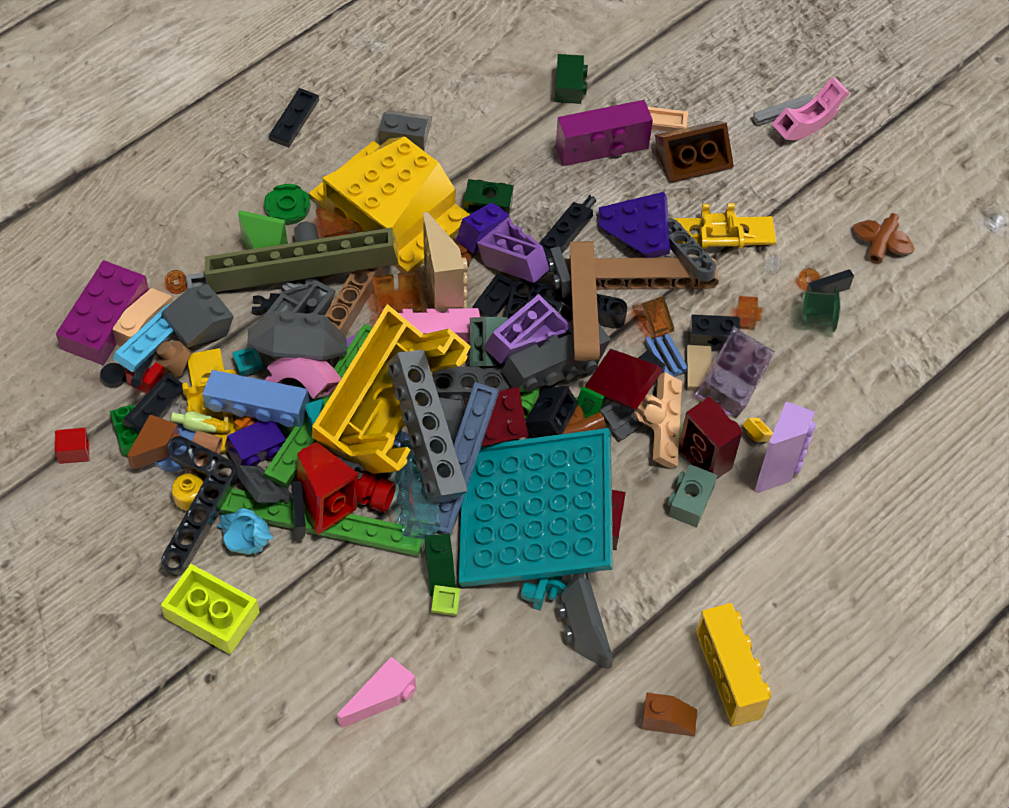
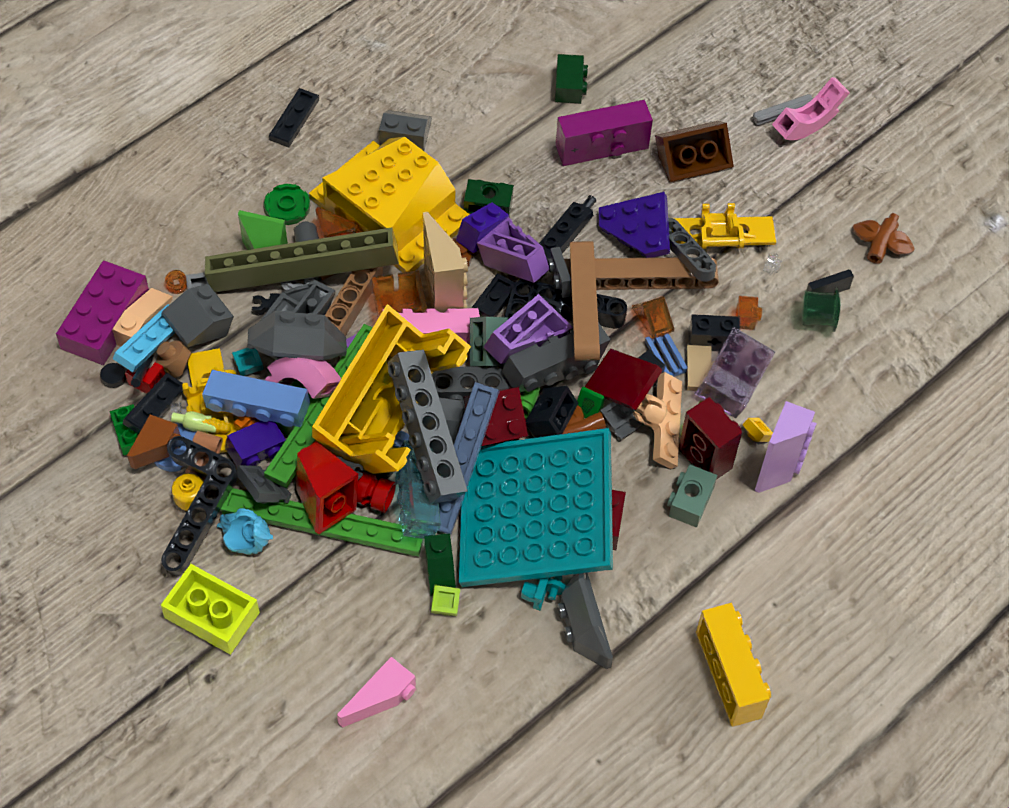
red panel [55,427,90,464] -> none
black tile [291,481,306,539] -> none
teal slope [305,399,324,431] -> none
dark orange slope [641,692,697,737] -> none
light nougat tile [648,107,688,132] -> none
clear orange bush [798,268,820,291] -> none

